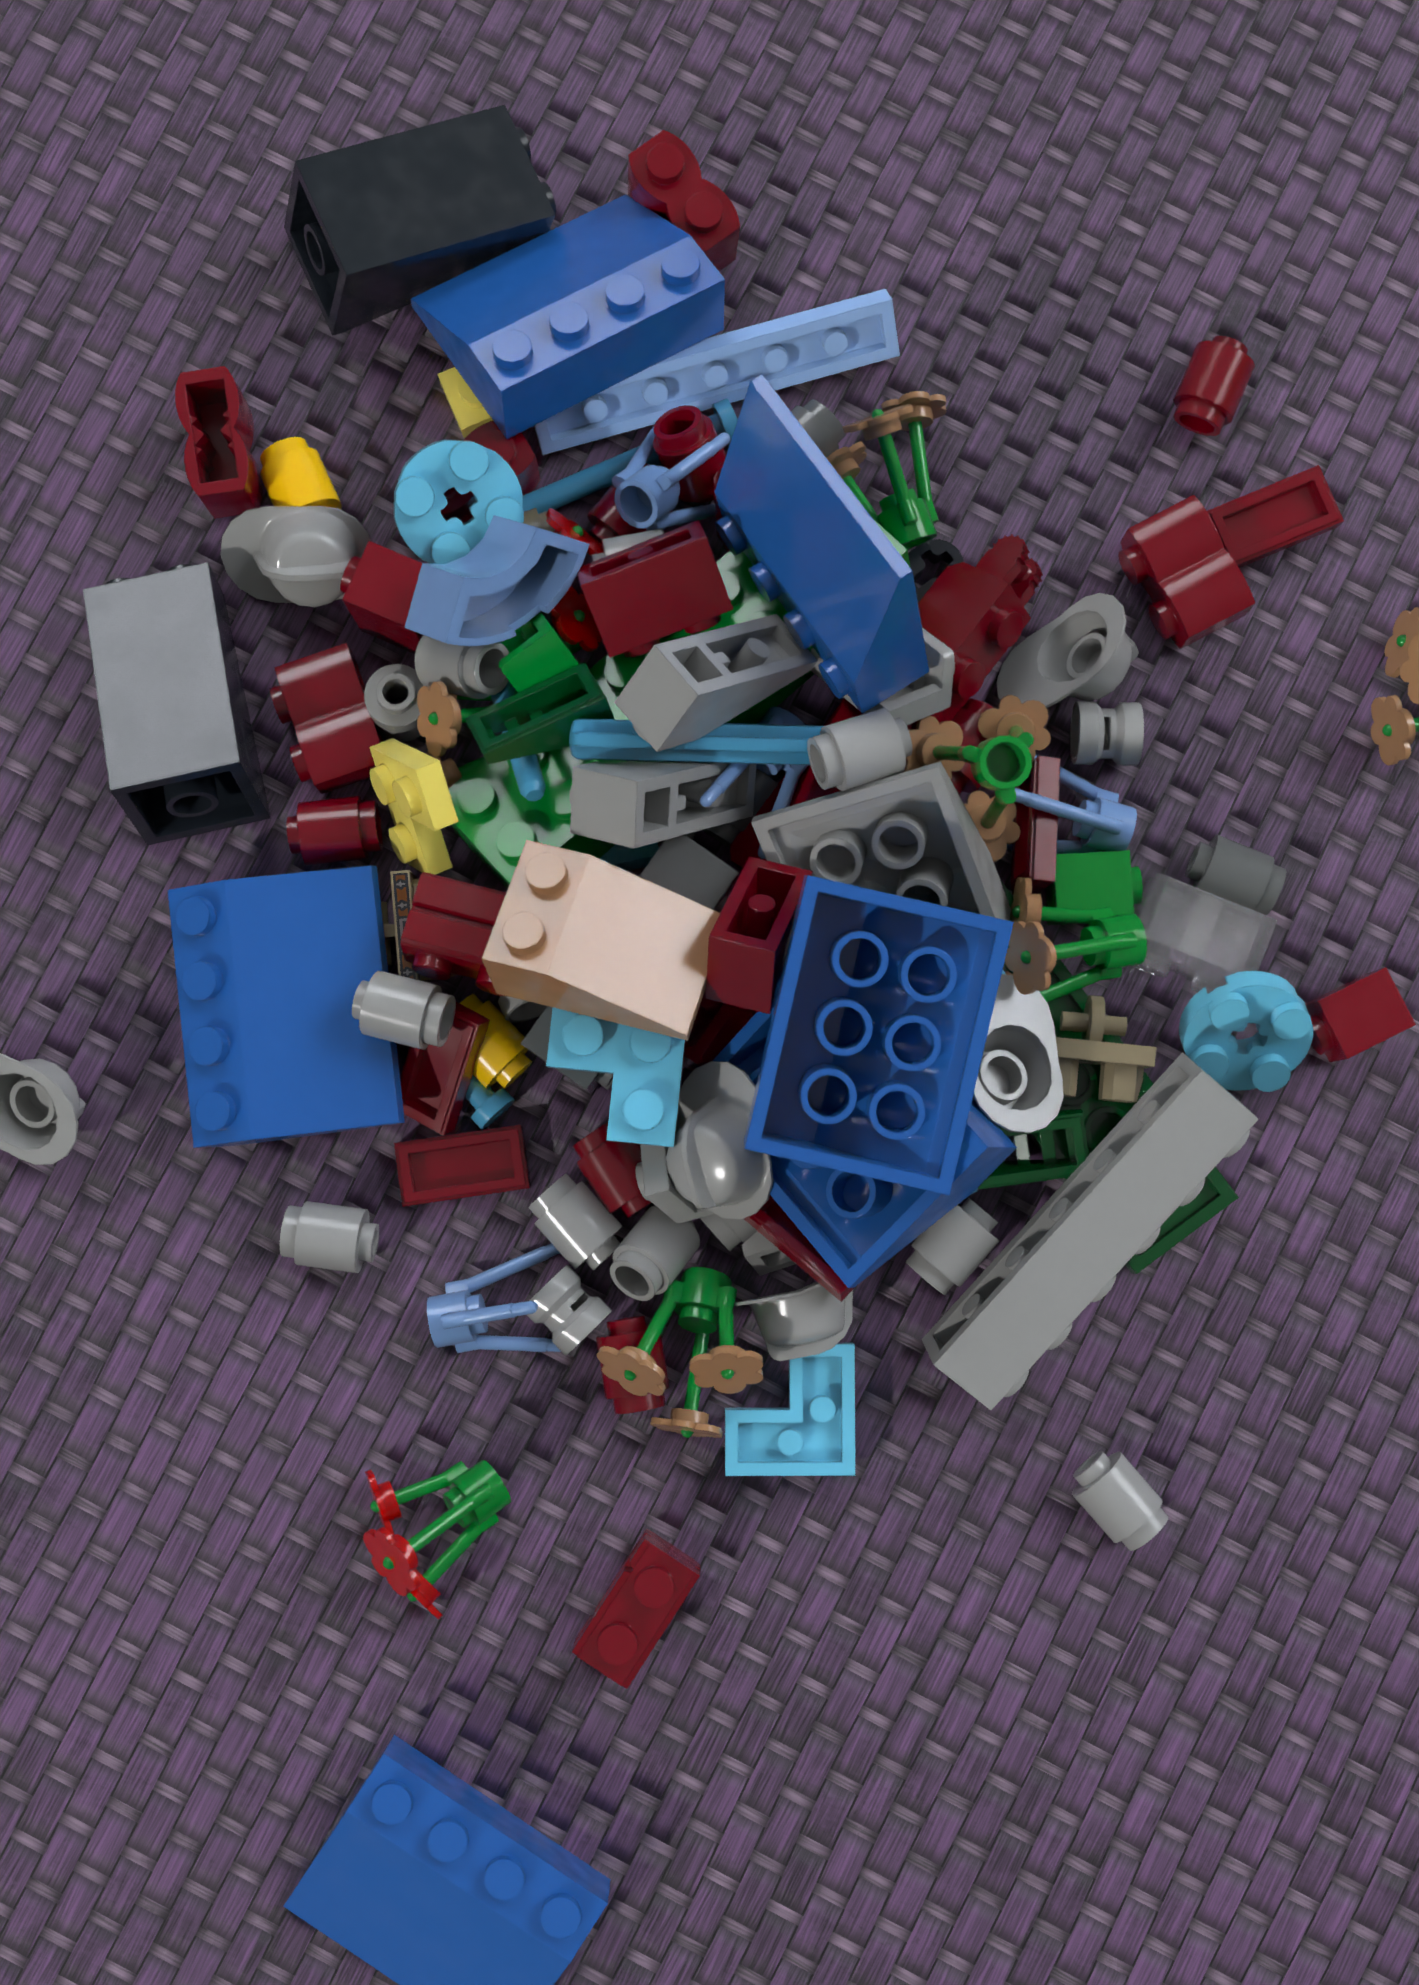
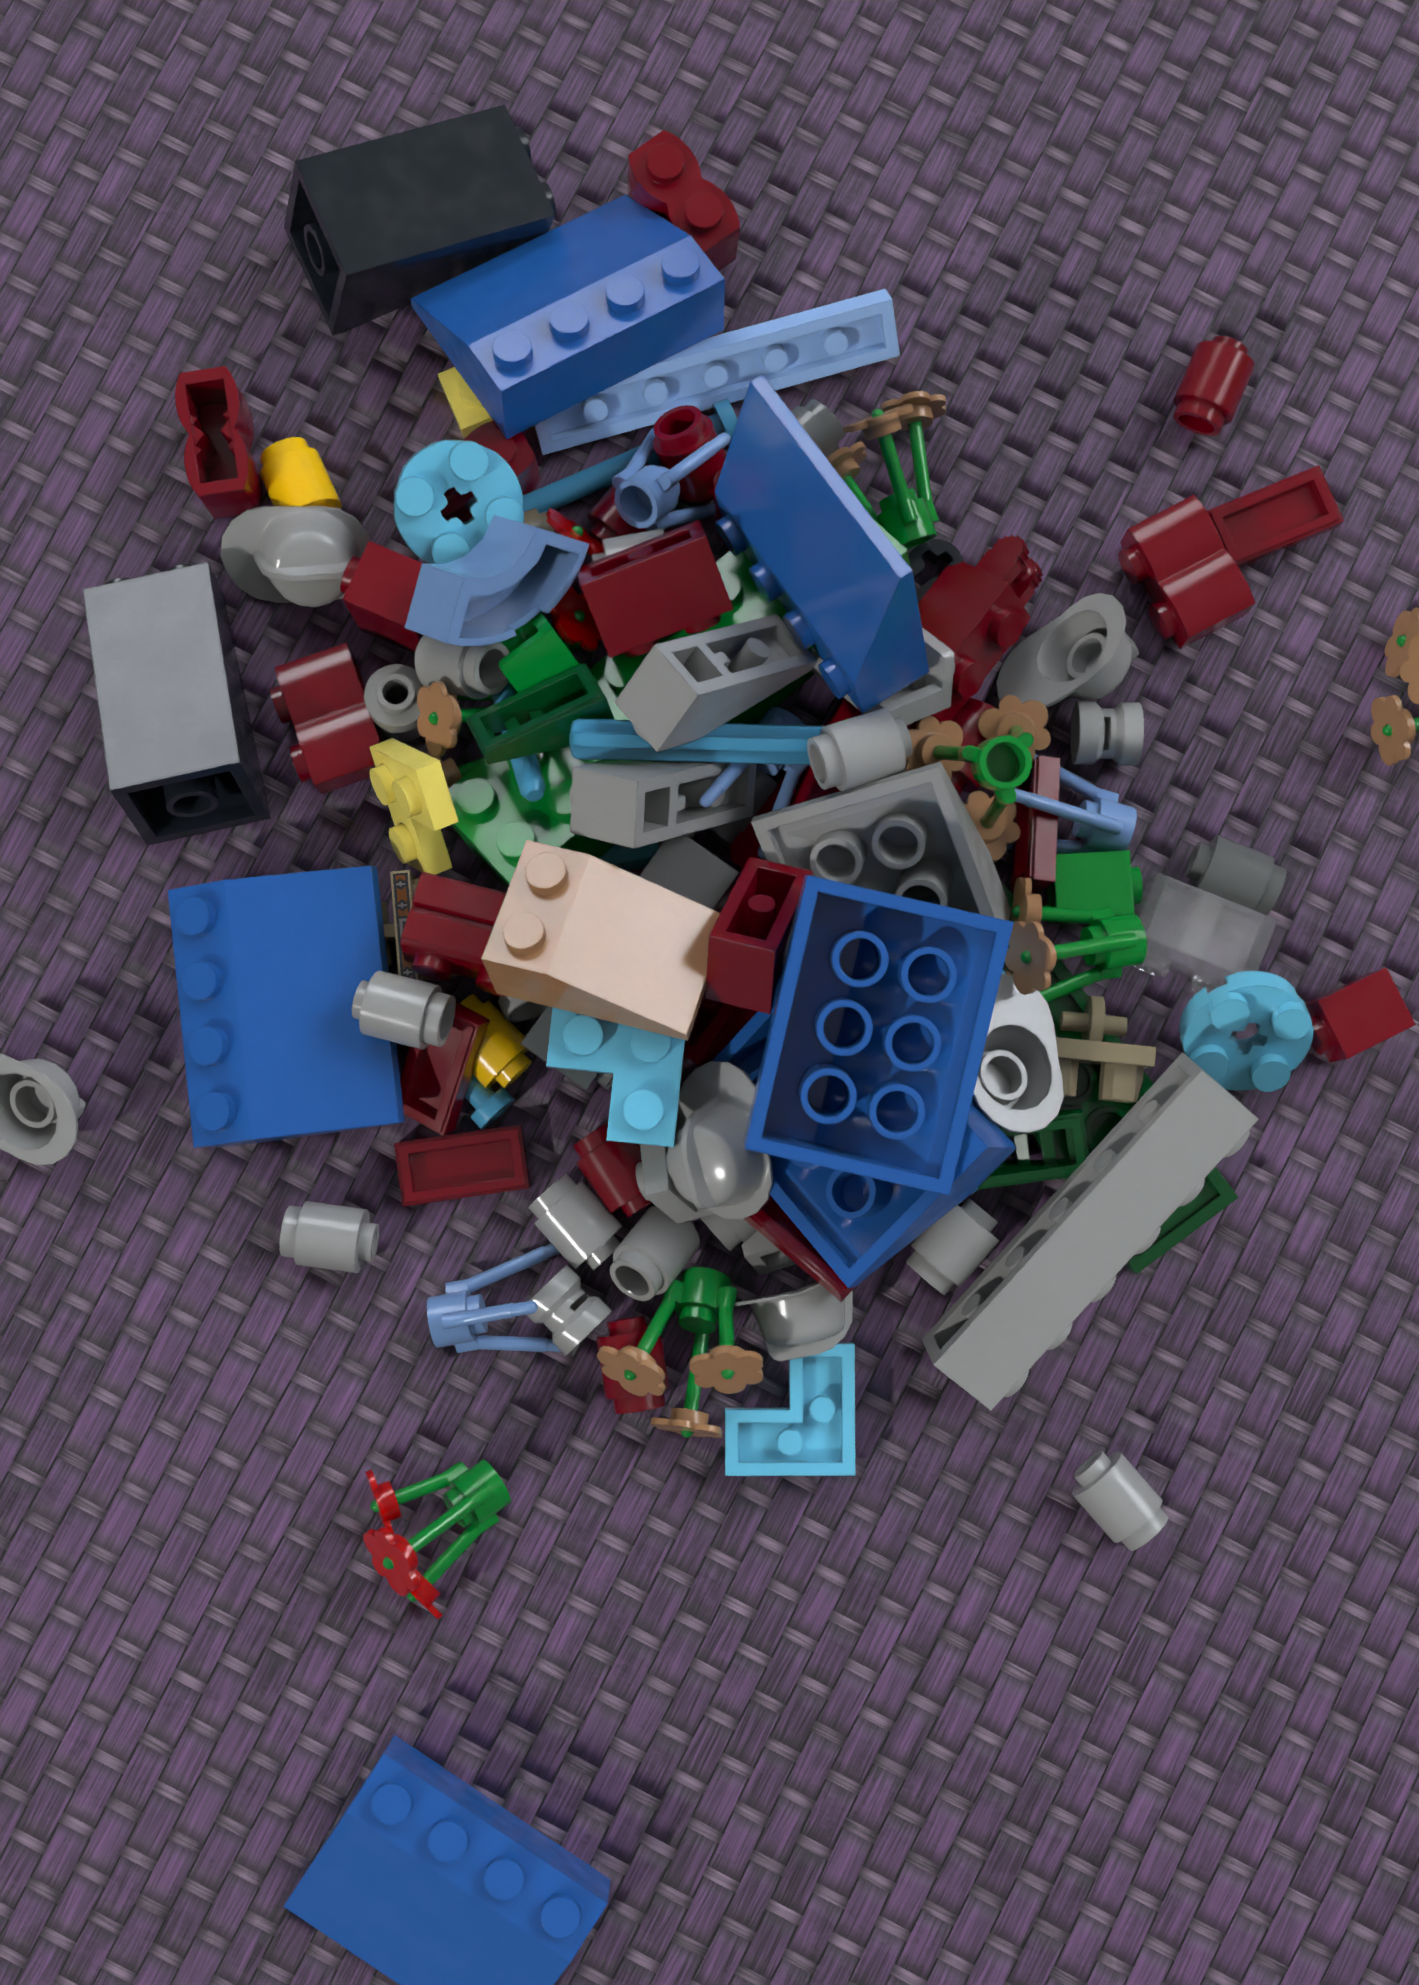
dark red brick [286,796,383,866] -> none
dark red brick [572,1528,700,1689] -> none

